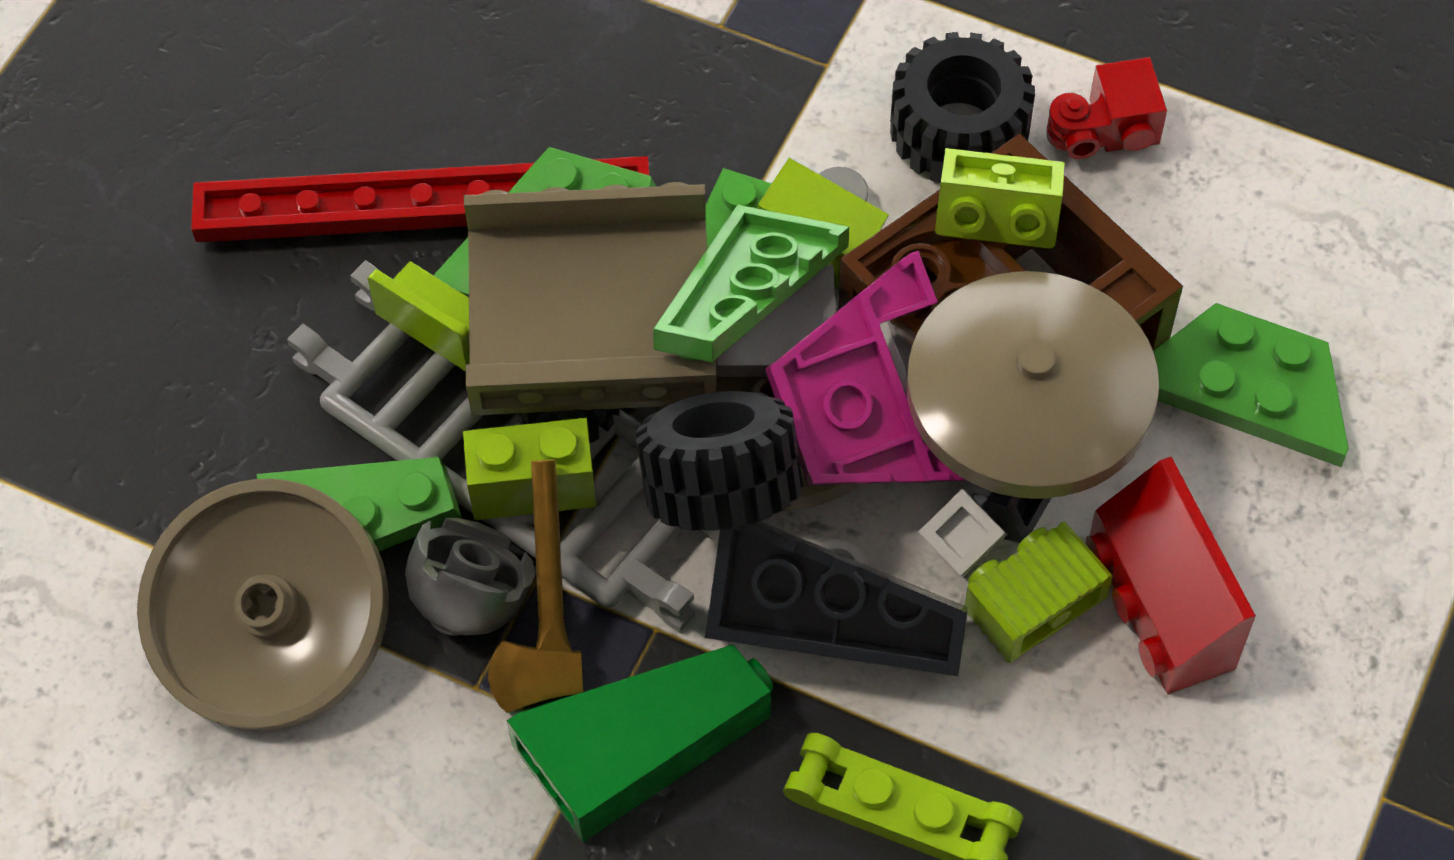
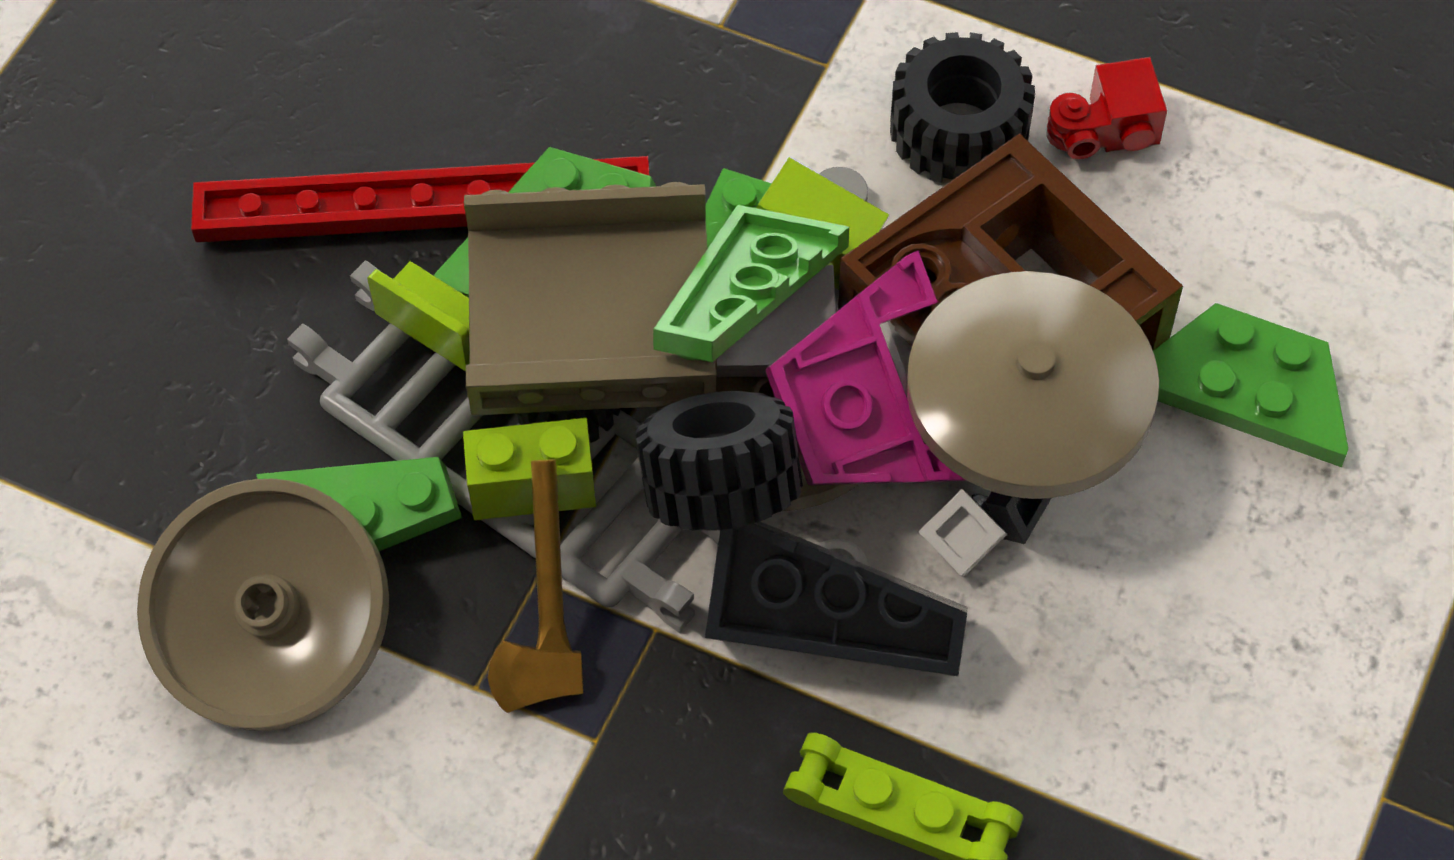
flat silver cylinder [405,518,536,636] -> none
green slope [507,644,774,843] -> none
lime bracket [935,148,1065,248] -> none
lime brick [964,521,1113,663] -> none
red slope [1086,456,1256,695] -> none

